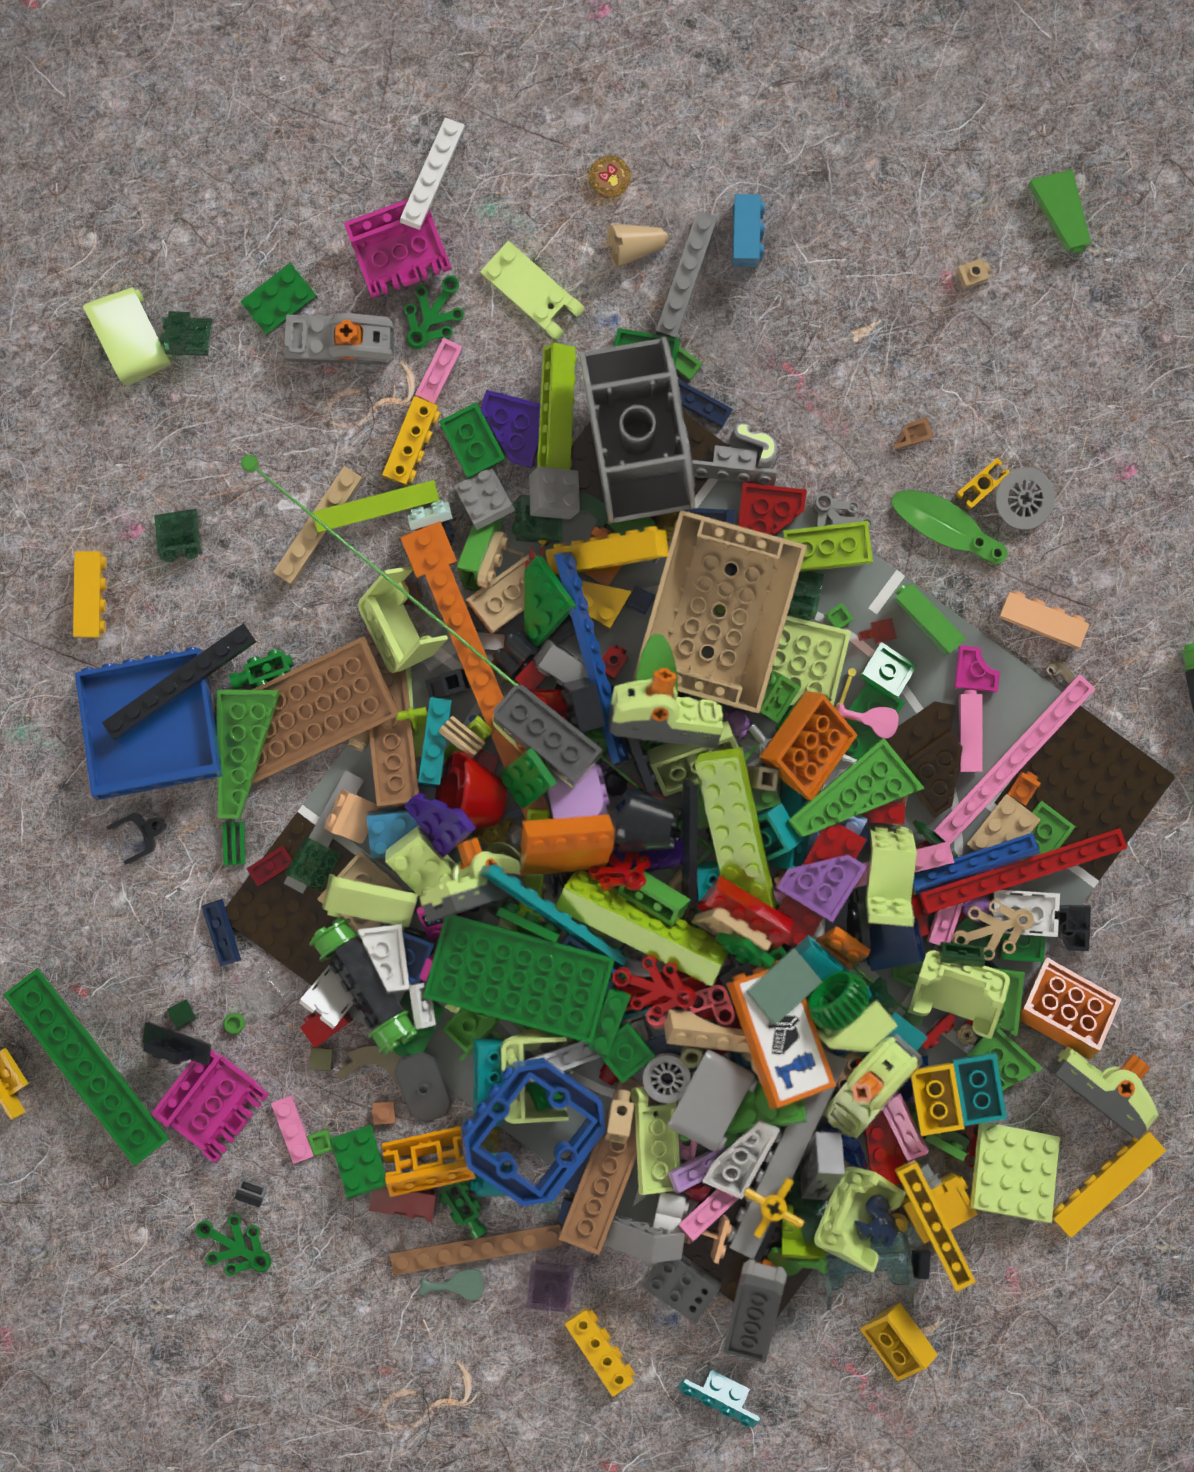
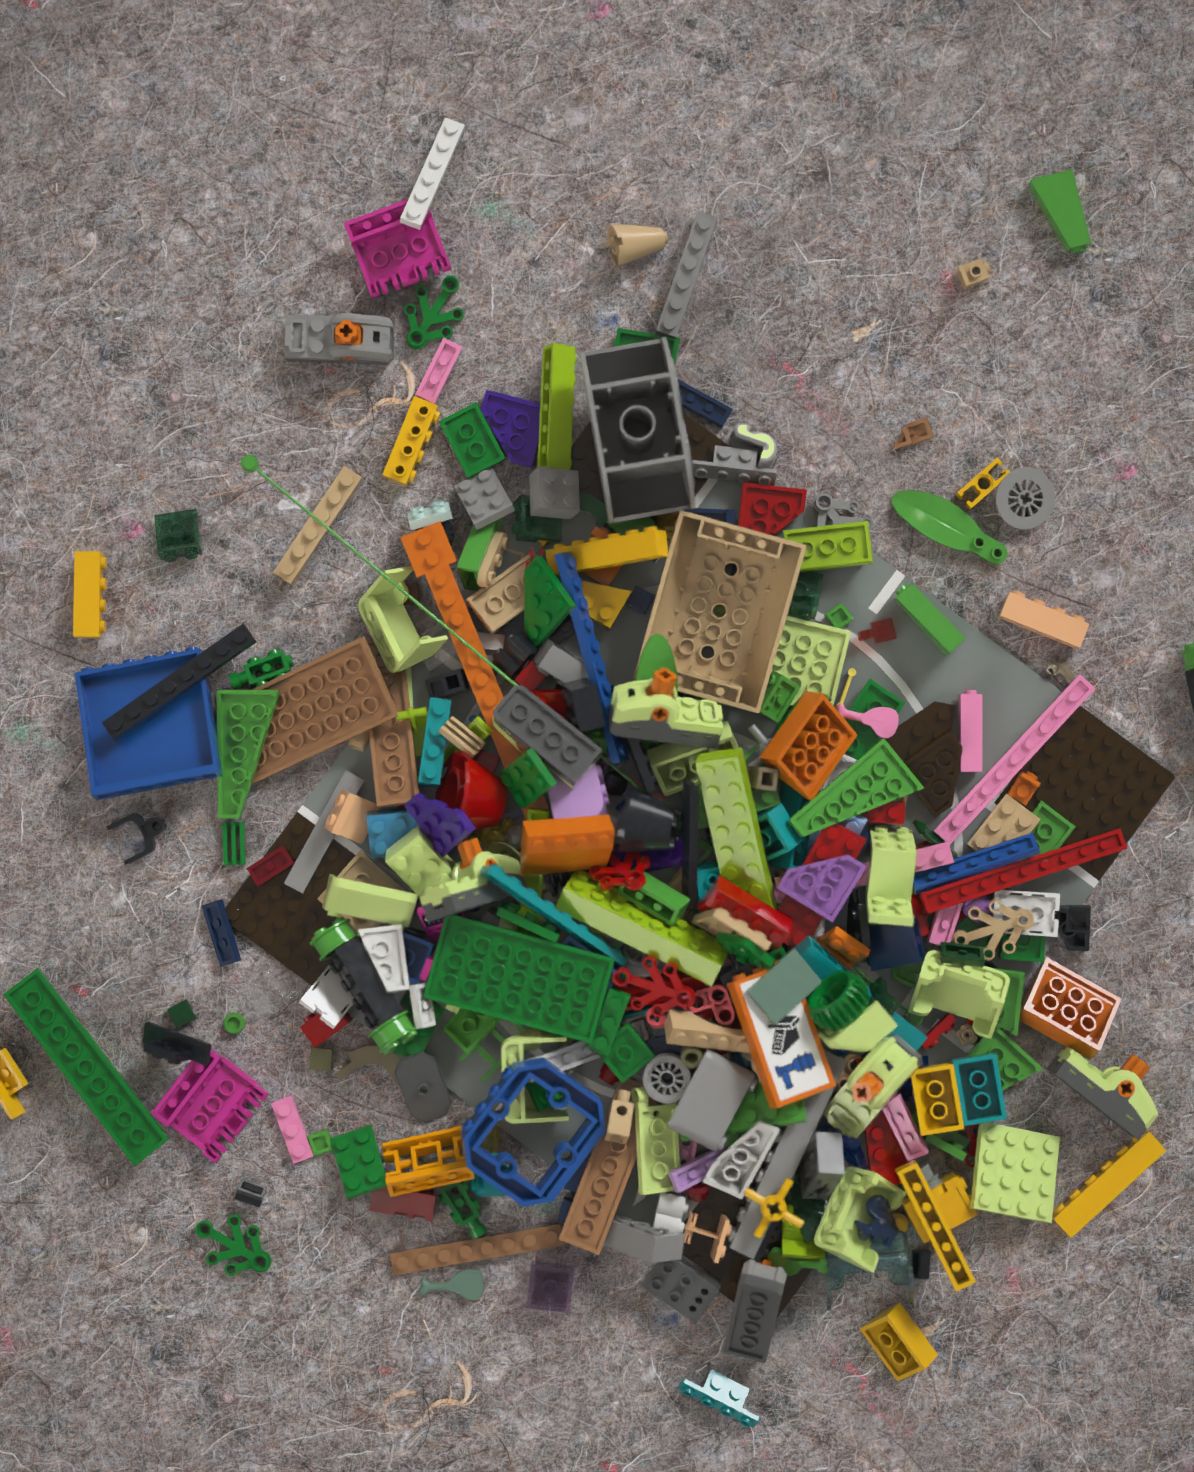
yellowish green windscreen [83,287,172,387] -> none
clear green plate [160,311,213,356] -> none
green plate [240,262,317,336] -> none
clear green tile [285,836,342,892] -> none
lime tile [311,480,440,533] -> none
nougat plate [372,1101,396,1125] -> none
teal brick [473,1037,504,1127] -> none
yellowish green hinge [480,241,585,341] -> none
yellow brick [565,1307,635,1397] -> none
tile [589,155,631,198] -> none
red brick [602,645,628,680] -> none
bright green tile [675,347,703,382] -> none
bright pink plate [677,1189,739,1242] -> none
medium lavender head [722,708,752,741] -> none
dark azure brick [732,194,765,267] -> none
plate [860,642,917,700] -> none
dark pink tile [954,645,1000,693] -> none

